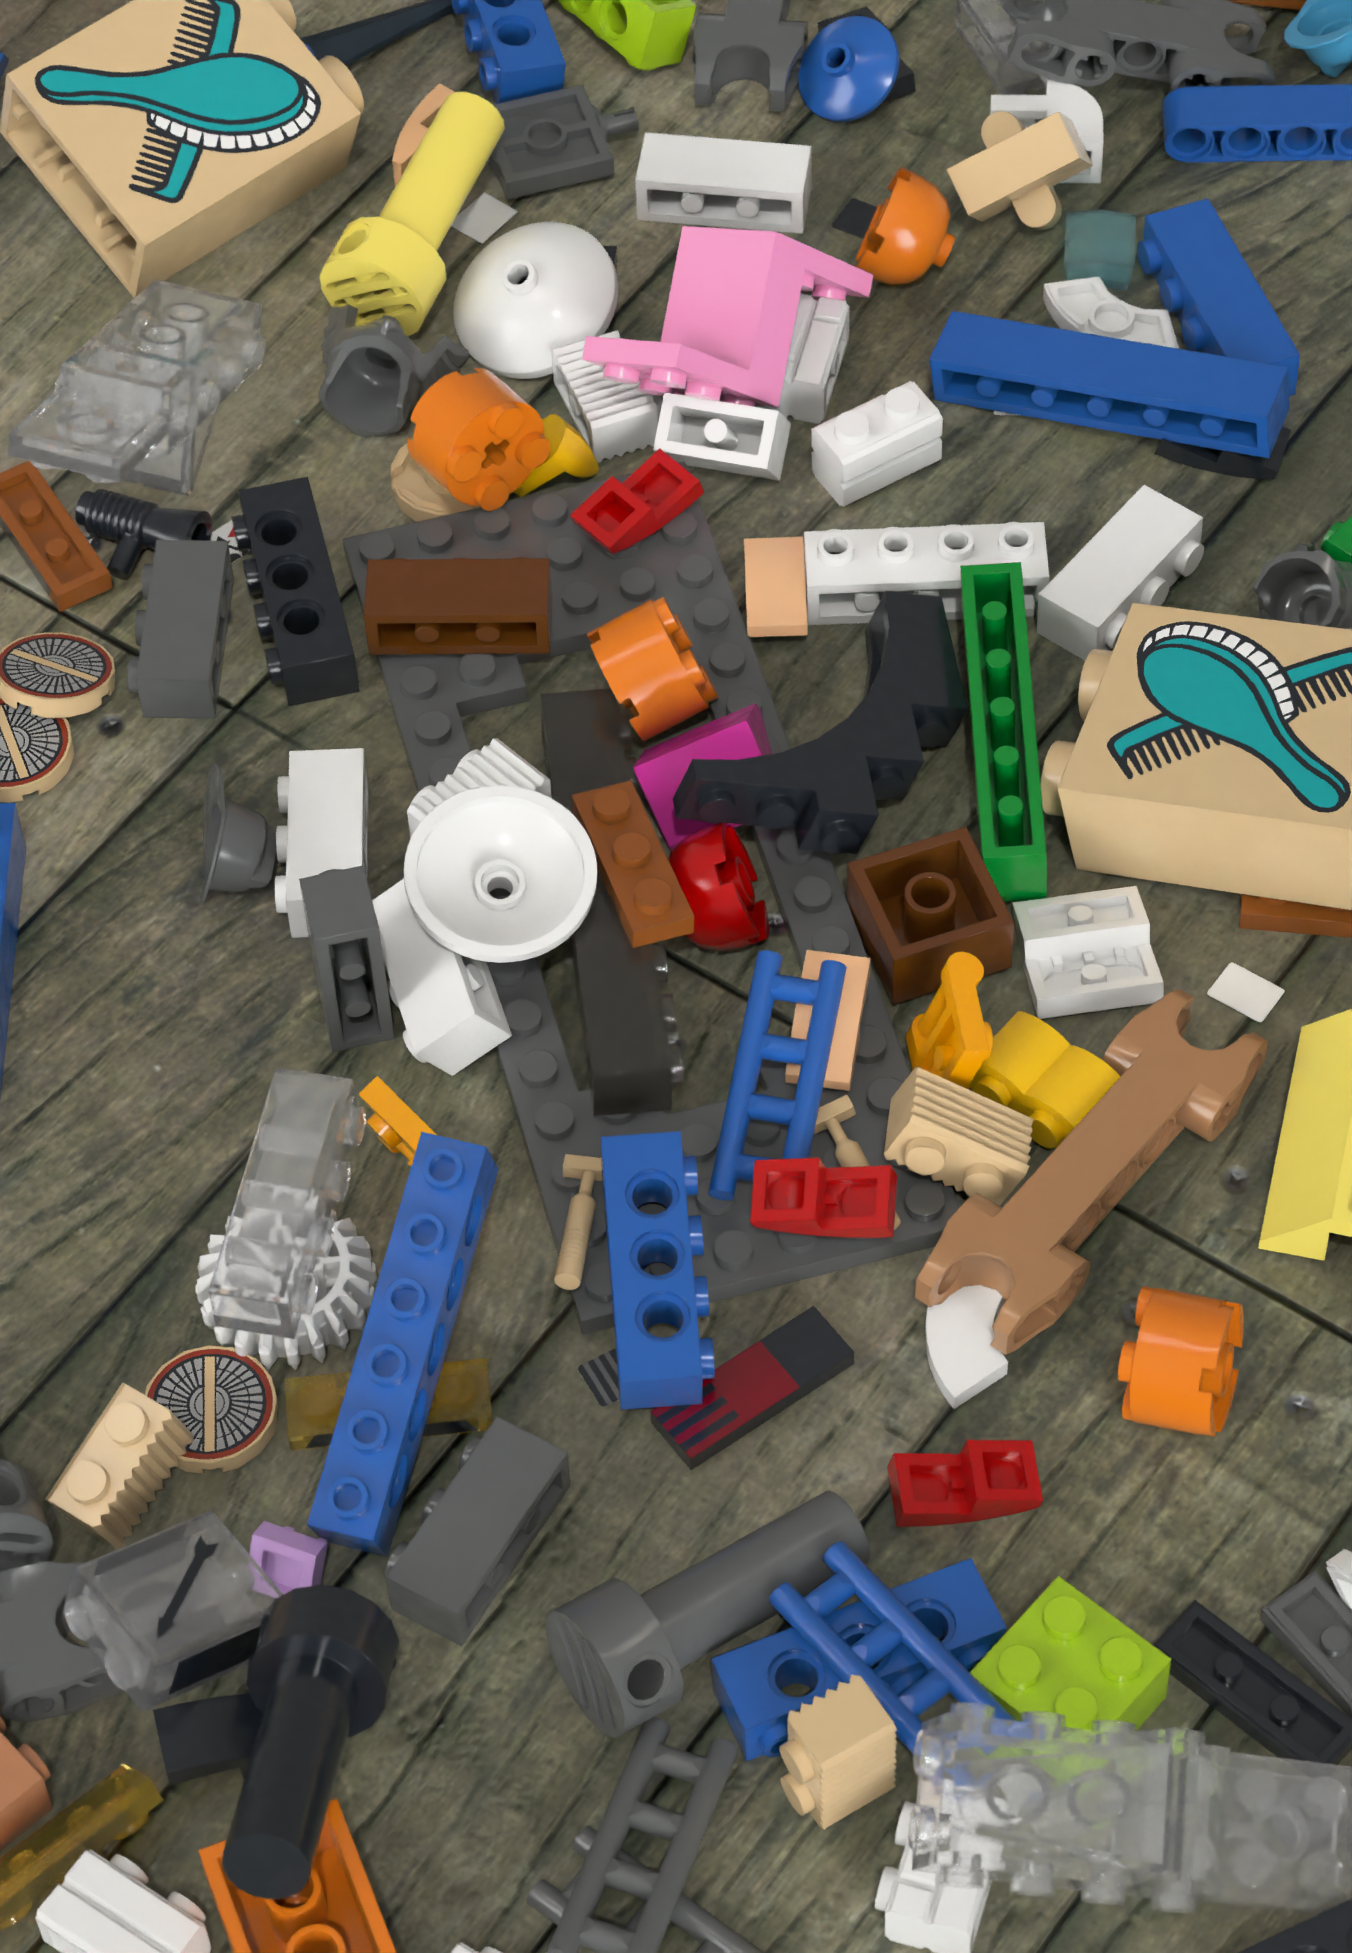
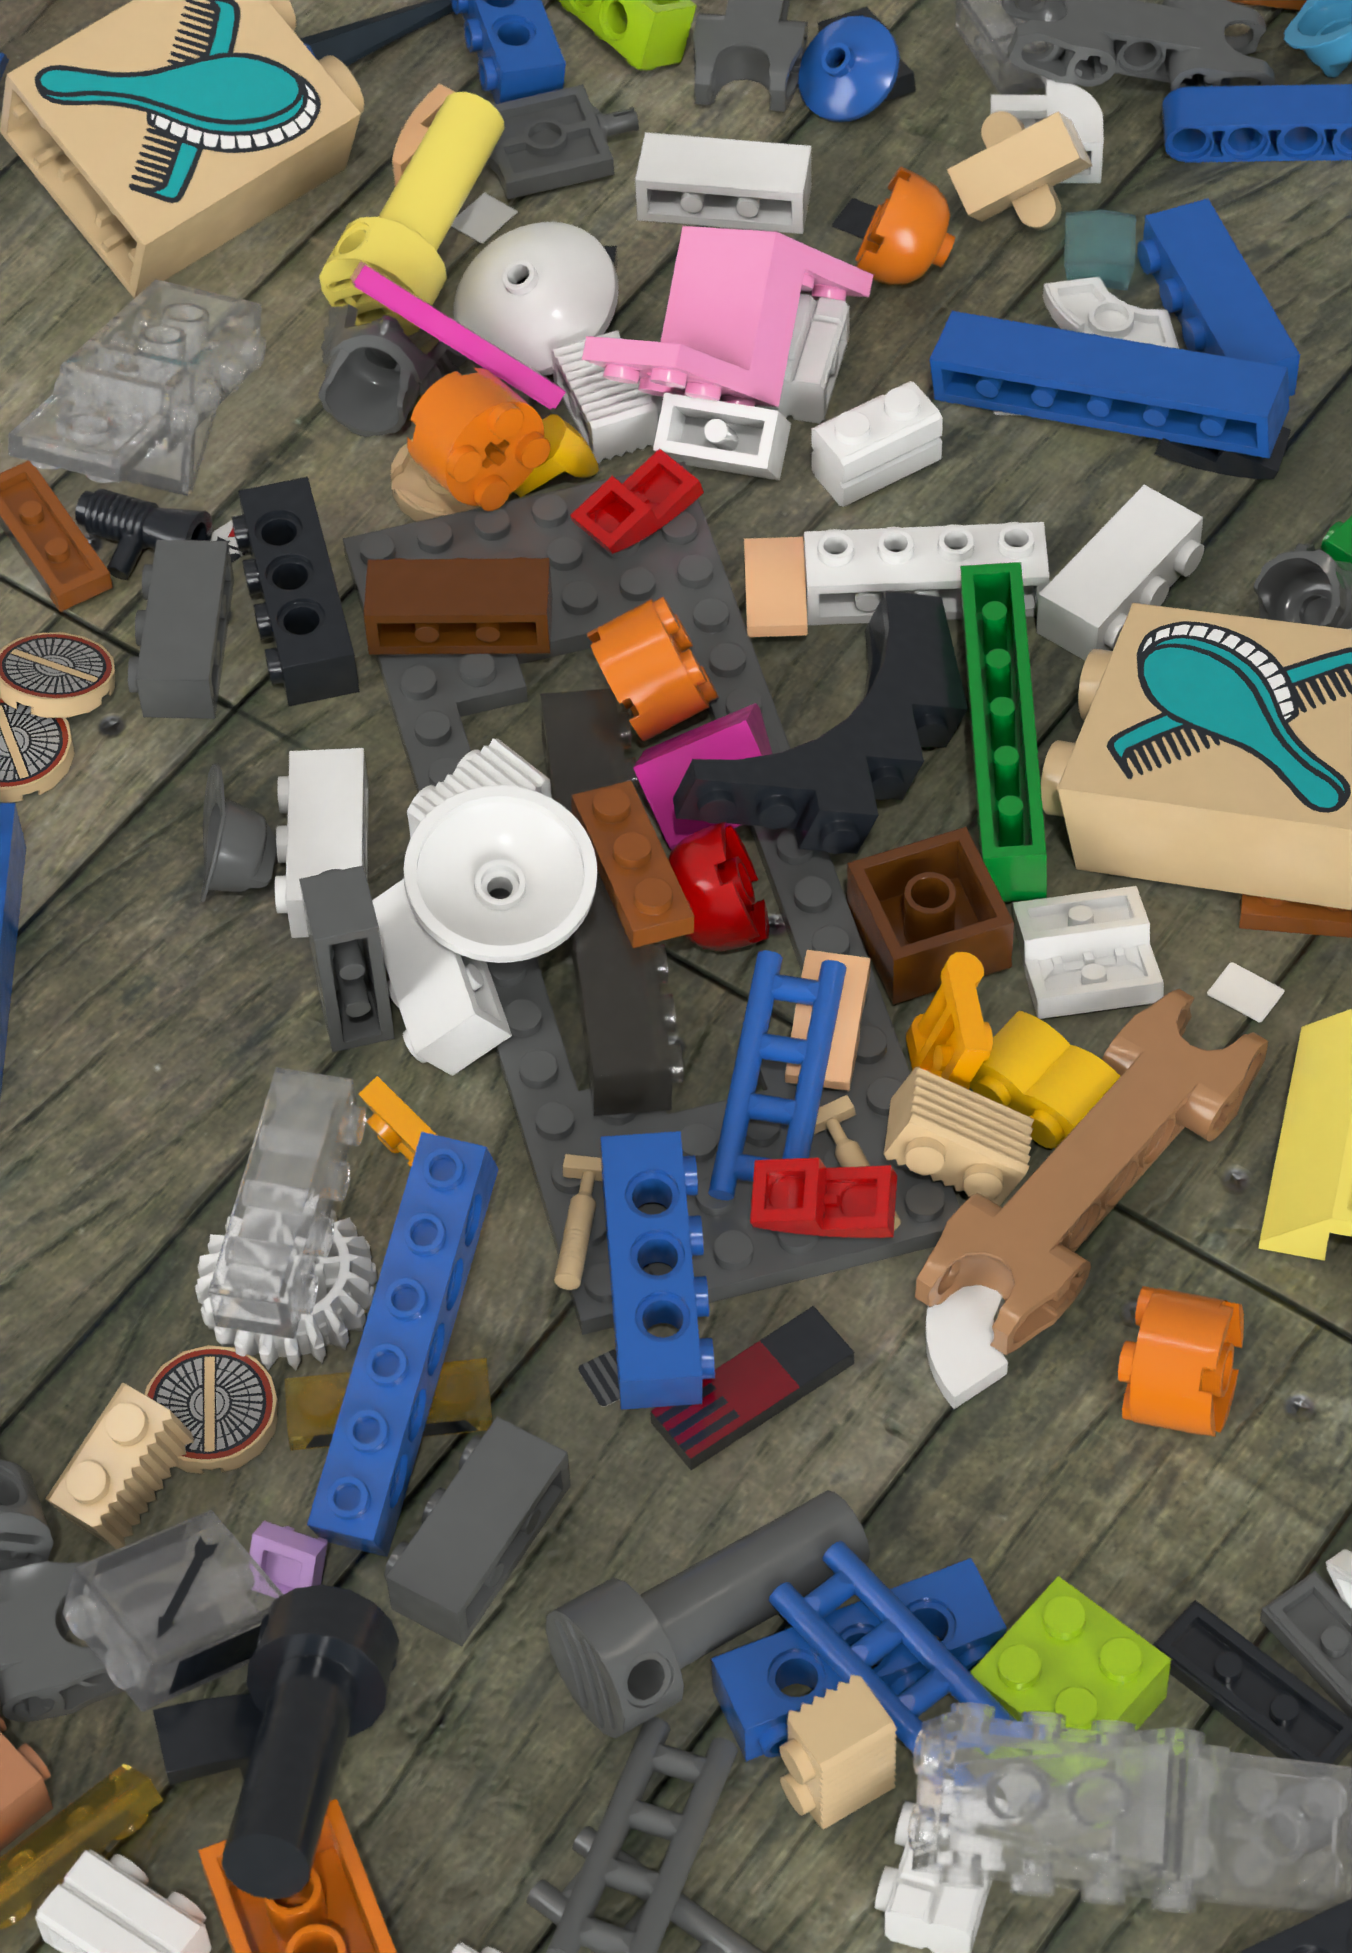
red slope [887,1440,1043,1527] -> none
none -> dark pink tile [350,261,566,410]

